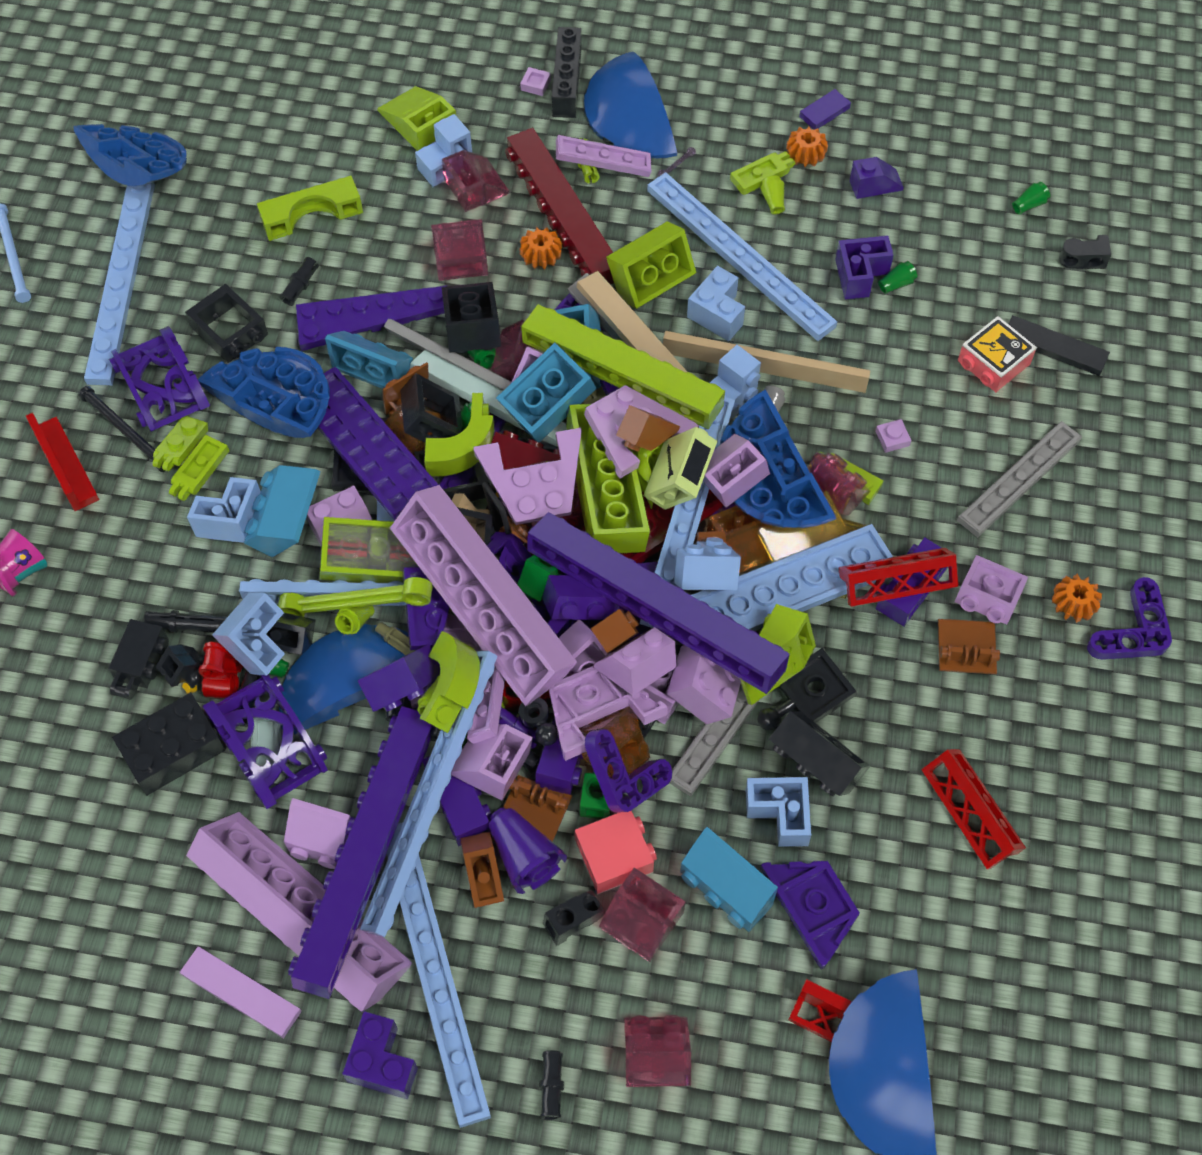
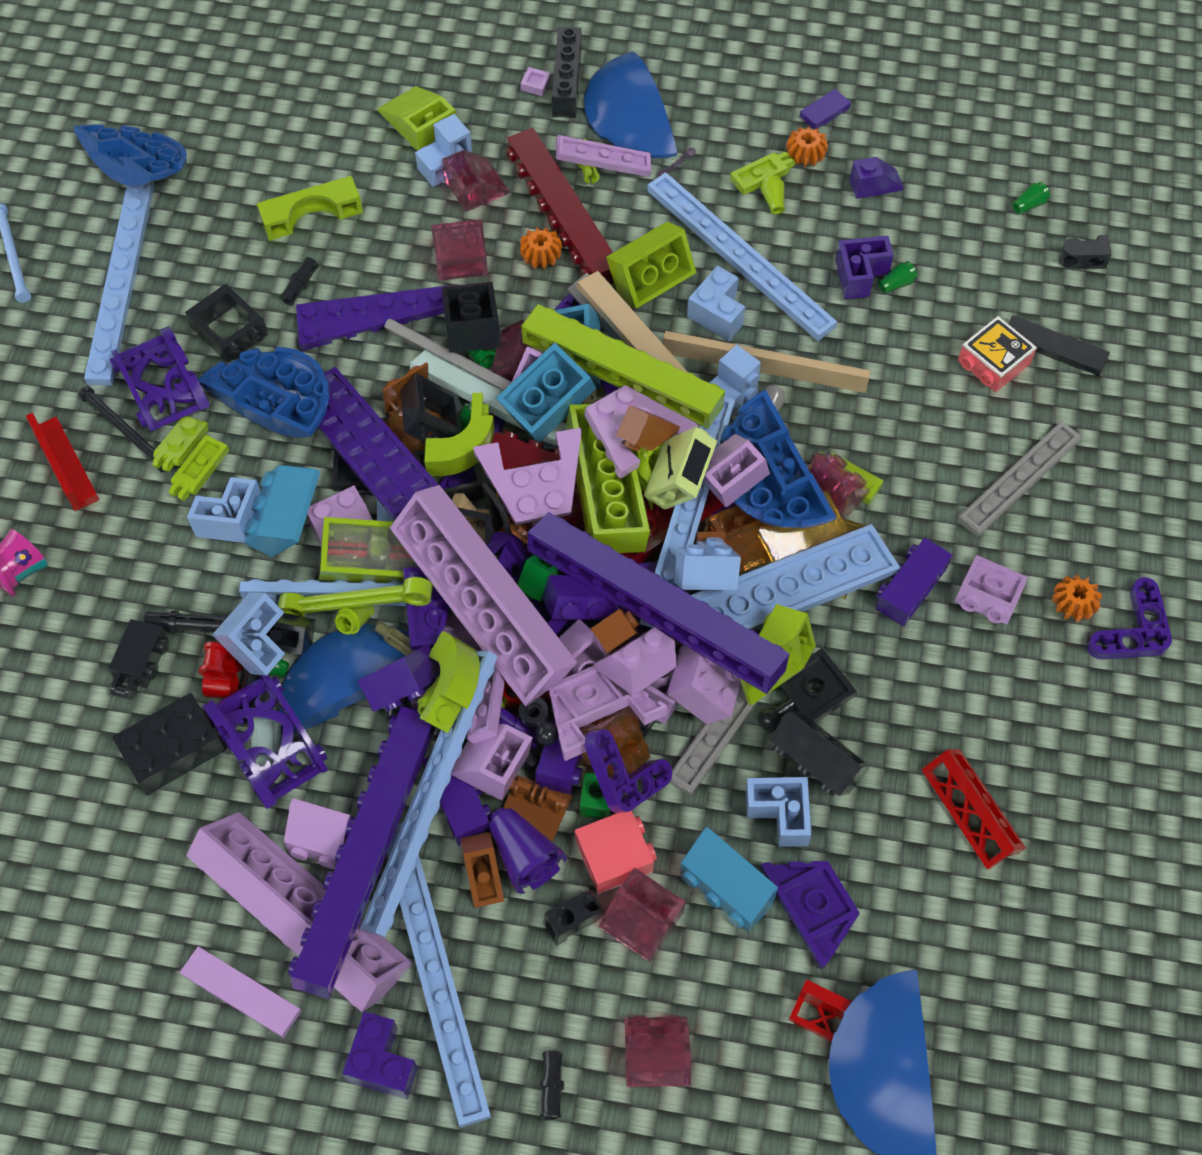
black piece [156,644,205,694] -> none
dark azure slope [325,331,413,389] -> none
red fence [839,548,958,607] -> none
lavender plate [875,419,911,453] -> none
dark orange hinge [938,619,1000,674] -> none

